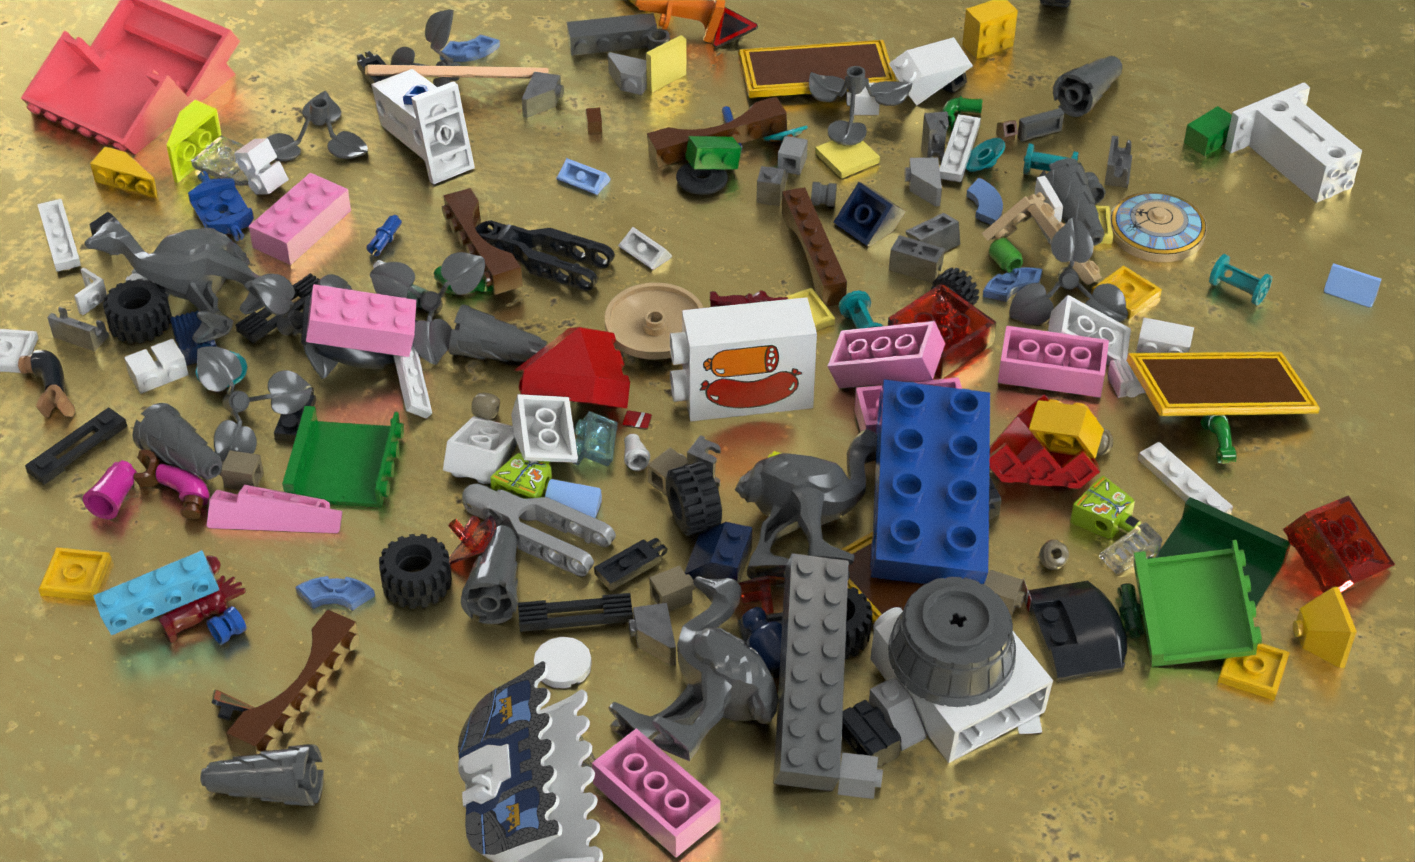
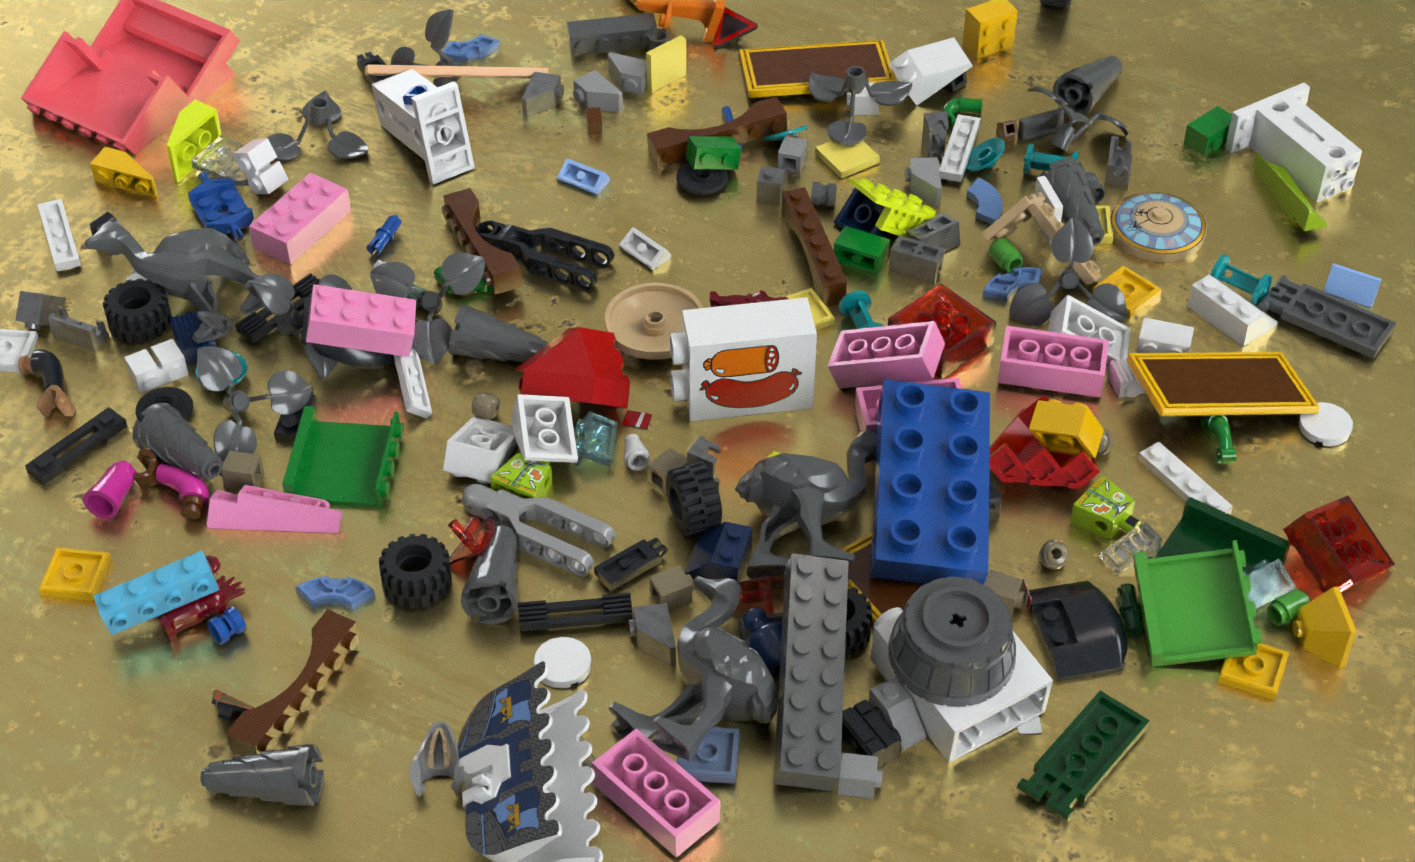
white bracket [74,268,107,315] -> none
light blue slope [545,479,602,518] -> none
black tyre [931,267,979,316] -> none
none -> flat silver slope [15,291,66,330]
none -> black wheel [135,387,193,422]
none -> light grey animal [409,721,463,797]
none -> light grey slope [573,70,623,112]
none -> sand blue plate [677,727,740,784]
none -> green brick [833,226,890,275]
none -> neon yellow bracket [849,177,937,237]
none -> dark green hinge [1017,690,1150,821]
none -> dark grey plant [1027,86,1129,151]
none -> white slope [1187,275,1278,347]
none -> clear light blue bracket [1243,559,1296,609]
none -> lime wedge [1253,152,1327,231]
none -> dark grey hinge [1258,275,1396,359]
none -> bright green brick [1267,589,1310,626]
none -> white tile [1299,402,1353,446]

